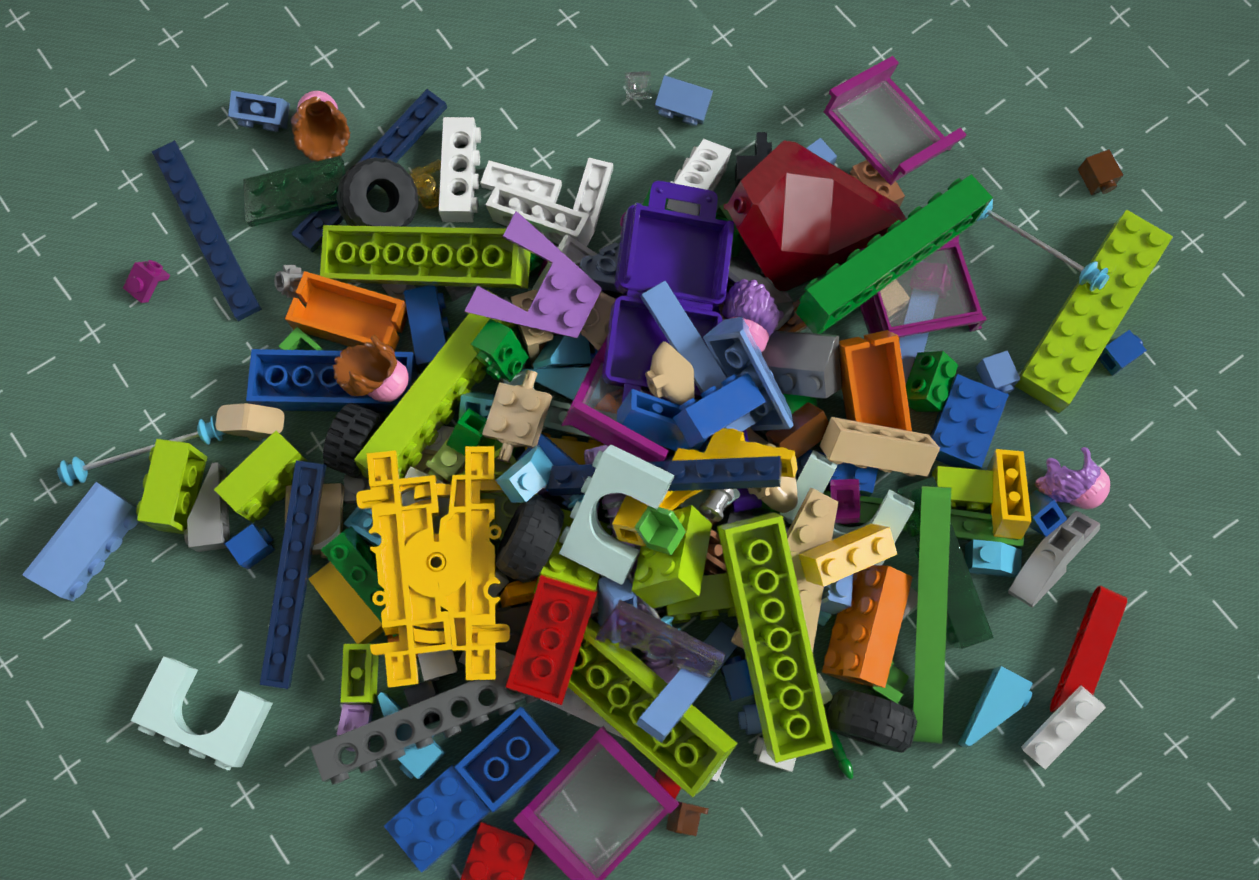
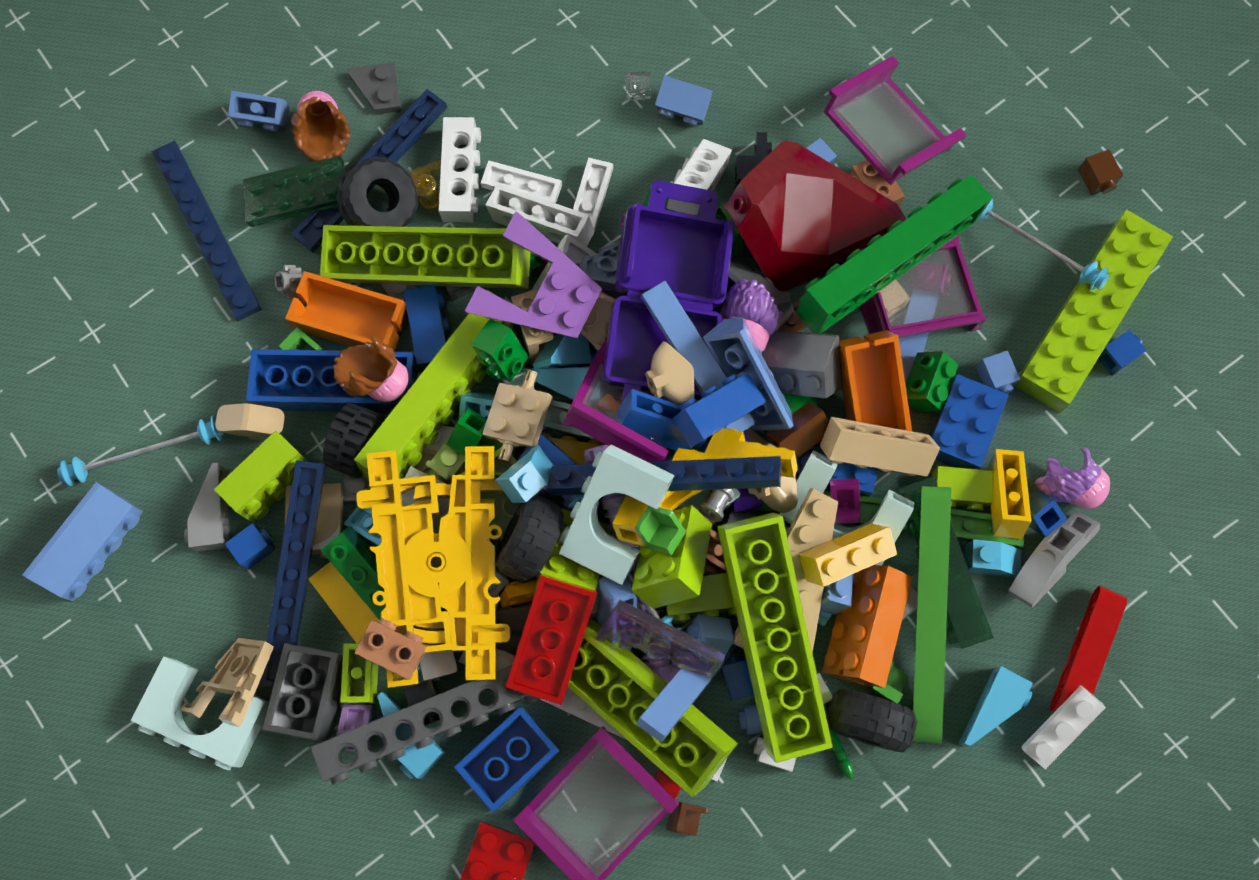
magenta bracket [123,260,170,303] -> none
lime brick [136,439,207,534] -> none
blue brick [384,765,491,872] -> none
none -> tan wing [180,638,274,727]
none -> dark grey slope [262,643,343,741]
none -> dark grey wing [347,62,401,114]
none -> nougat brick [355,617,428,680]
none -> medium blue brick [686,614,734,659]

